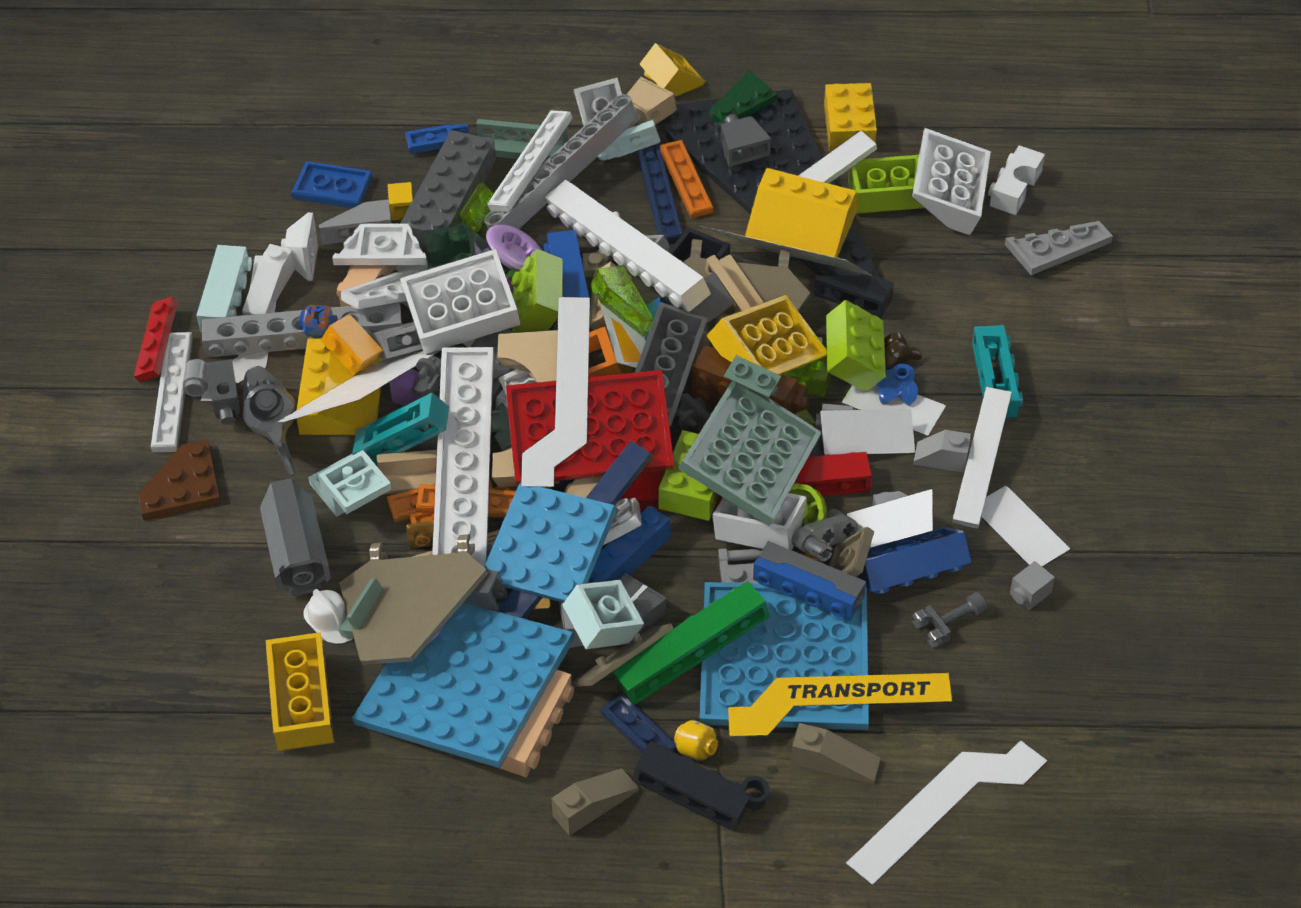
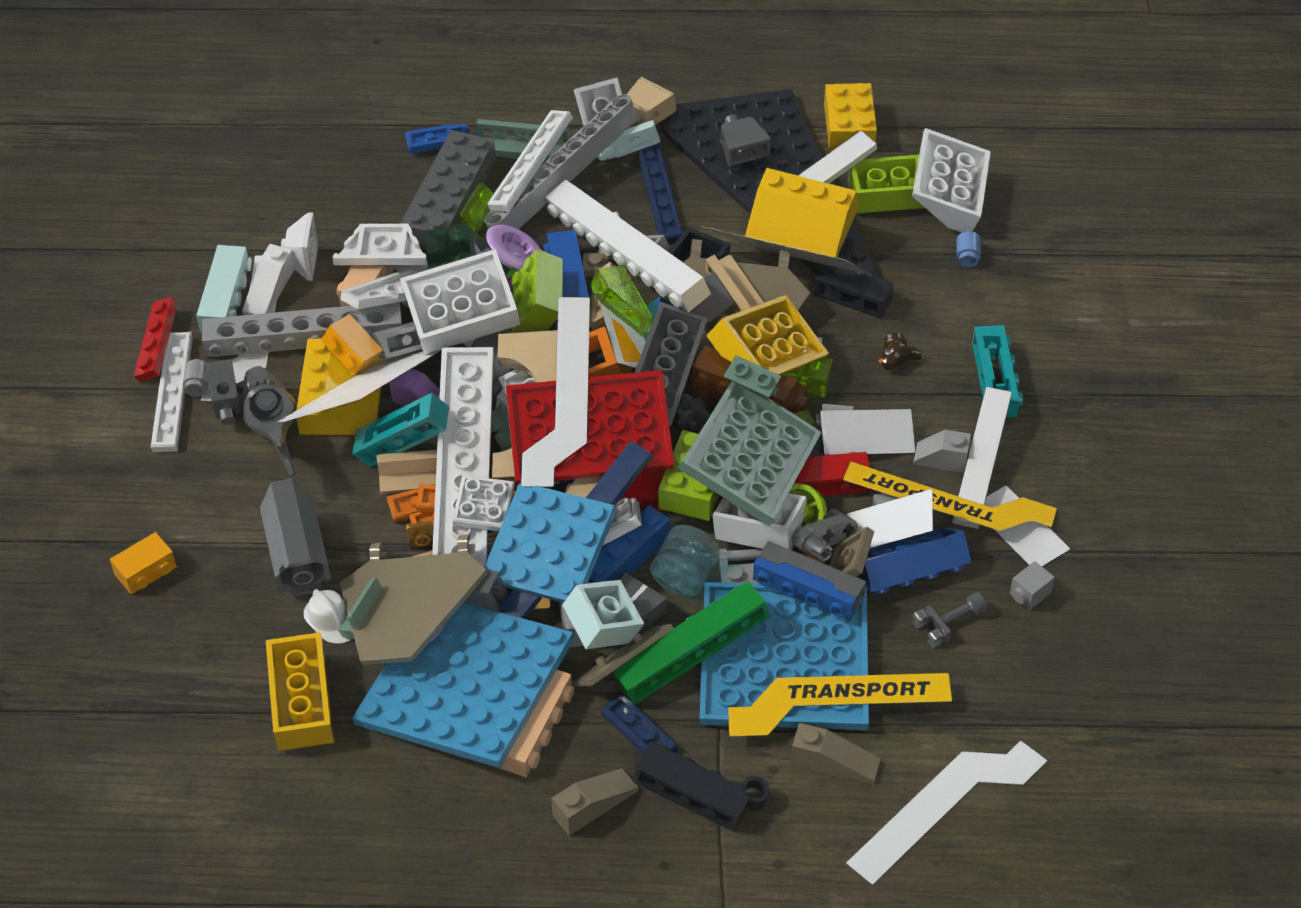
reddish brown plate [138,439,221,520] -> none
blue tile [291,161,373,208] -> none
blue head [299,305,338,338] -> none
light aqua bracket [308,450,392,517] -> none
light grey slope [319,200,391,245] -> none
yellow brick [388,182,413,221] -> none
dark grey hips [411,356,441,396] -> none
yellow slope [640,43,706,96] -> none
orange tile [660,140,713,219] -> none
yellow head [674,720,718,761] -> none
dark green wing [709,70,777,127] -> none
lime brick [826,300,886,392] -> none
white sticker [842,385,946,435] -> none
blue plate [875,364,918,406] -> none
white arch [988,146,1045,215] -> none
light grey wing [1005,221,1113,275] -> none
none -> light orange brick [110,532,177,595]
none -> white tile [452,475,515,531]
none -> clear light blue wheel [650,525,720,597]
none -> yellow sticker [843,462,1057,531]
none -> medium blue brick [956,231,981,267]

